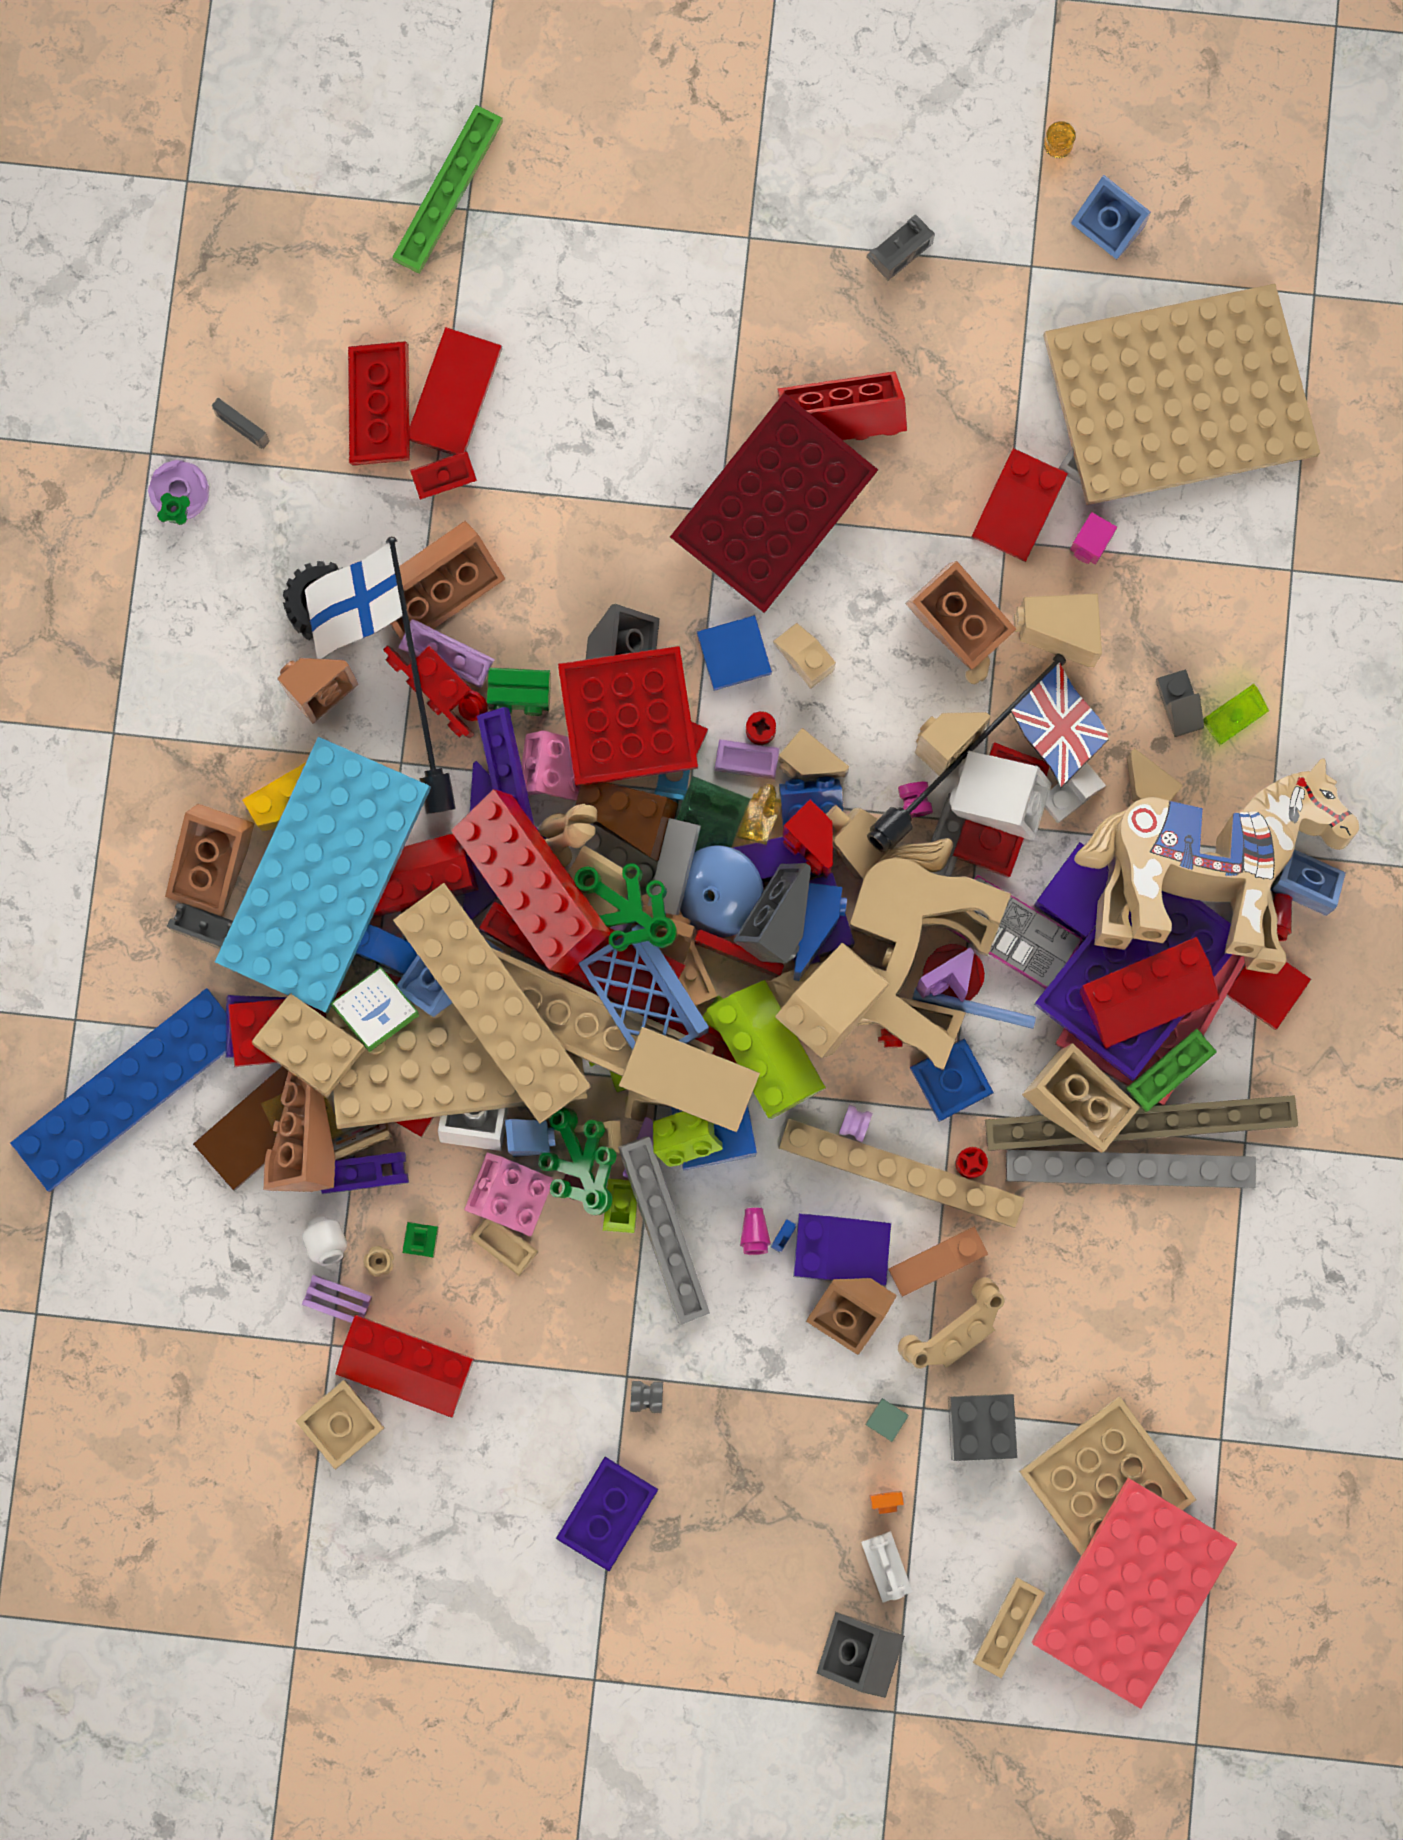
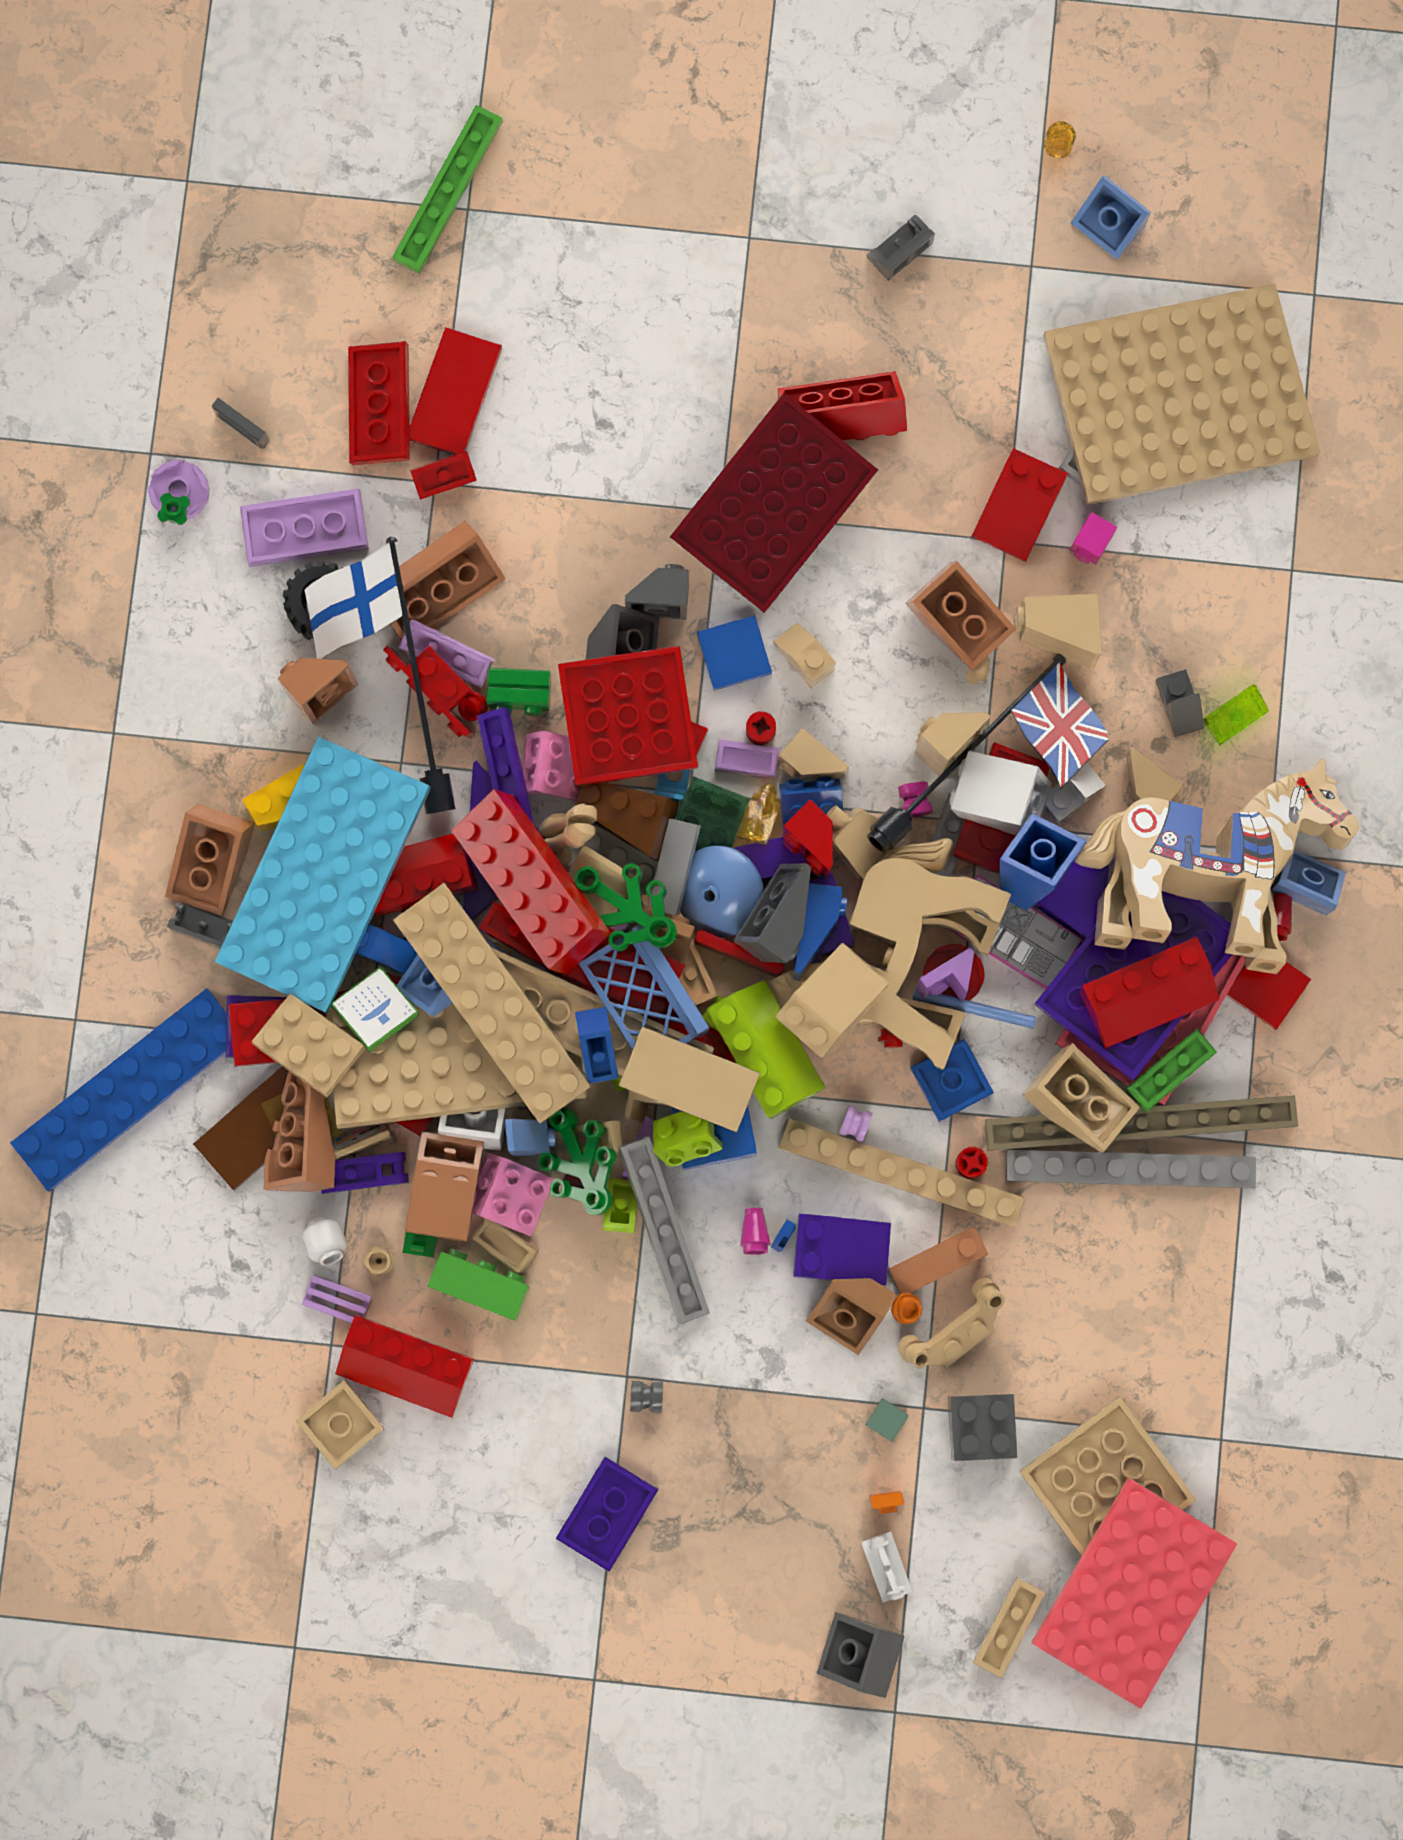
none -> lavender tile [240,489,369,567]
none -> nougat slope [405,1132,484,1242]
none -> bright green brick [427,1248,530,1321]
none -> blue slope [575,1007,619,1084]
none -> dark grey slope [625,564,689,620]
none -> orange plate [891,1293,922,1324]
none -> blue slope [1000,813,1086,911]

